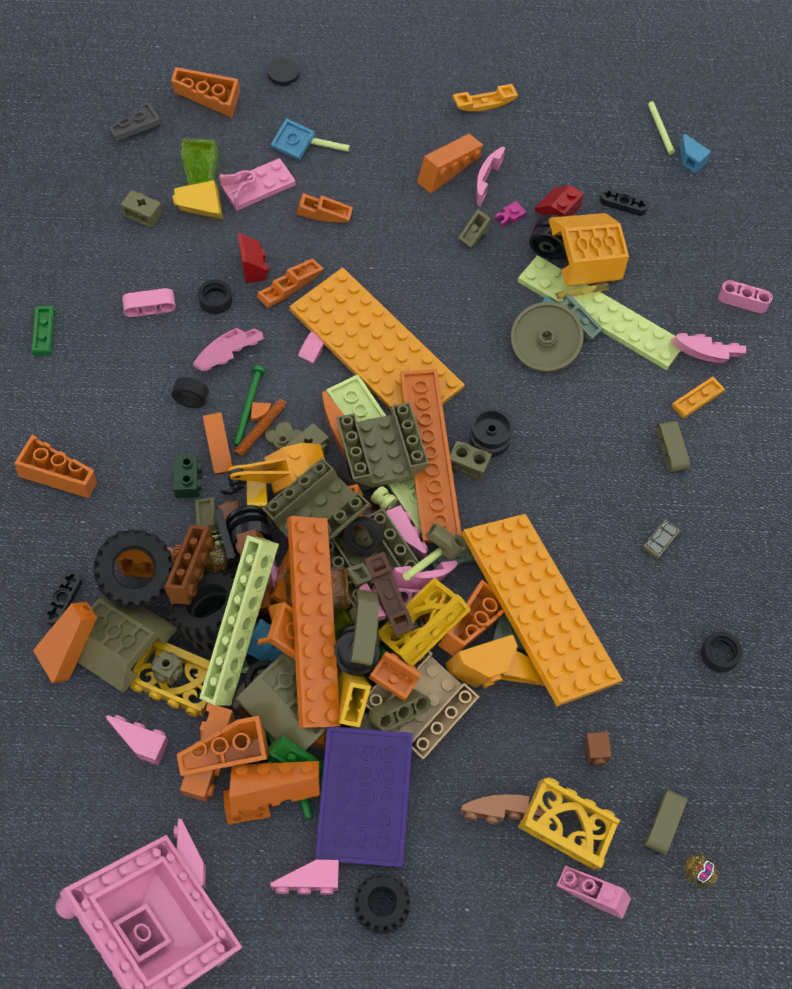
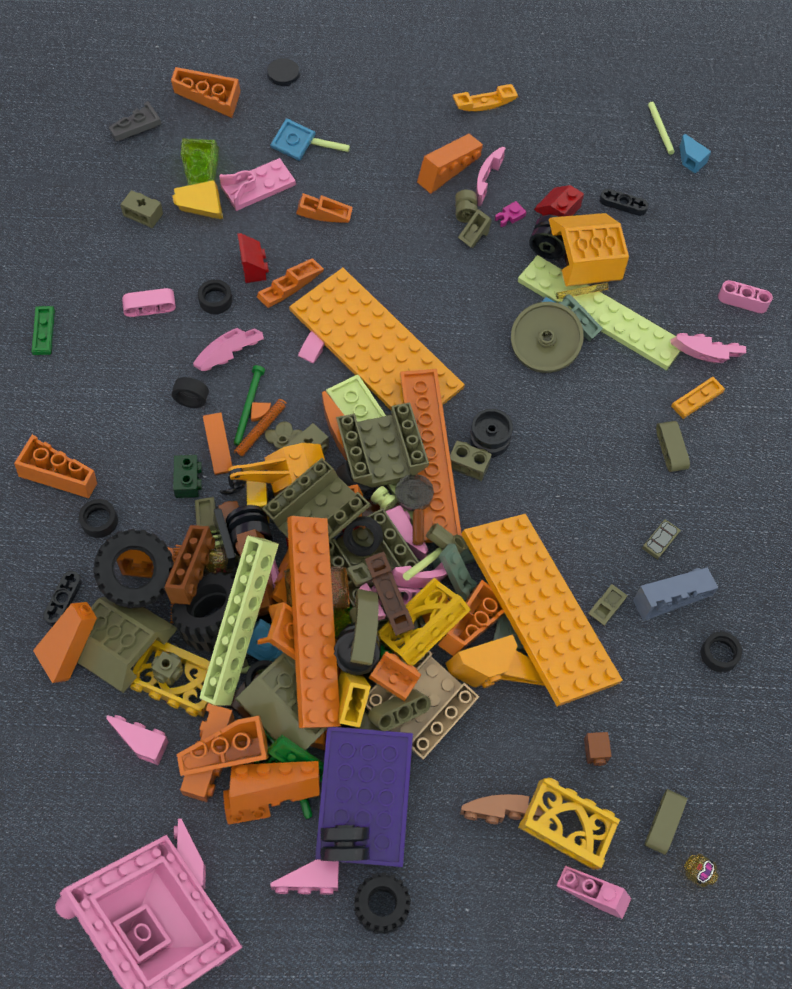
none -> black tyre [79,499,118,538]
none -> black wheel [320,825,370,861]
none -> clear smoke tile [395,474,434,511]
none -> dark orange axle [412,509,424,546]
none -> sand green plate [439,544,477,600]
none -> olive wheel [455,190,478,223]
none -> olive slope [588,584,628,626]
none -> sand blue wedge [633,567,718,621]

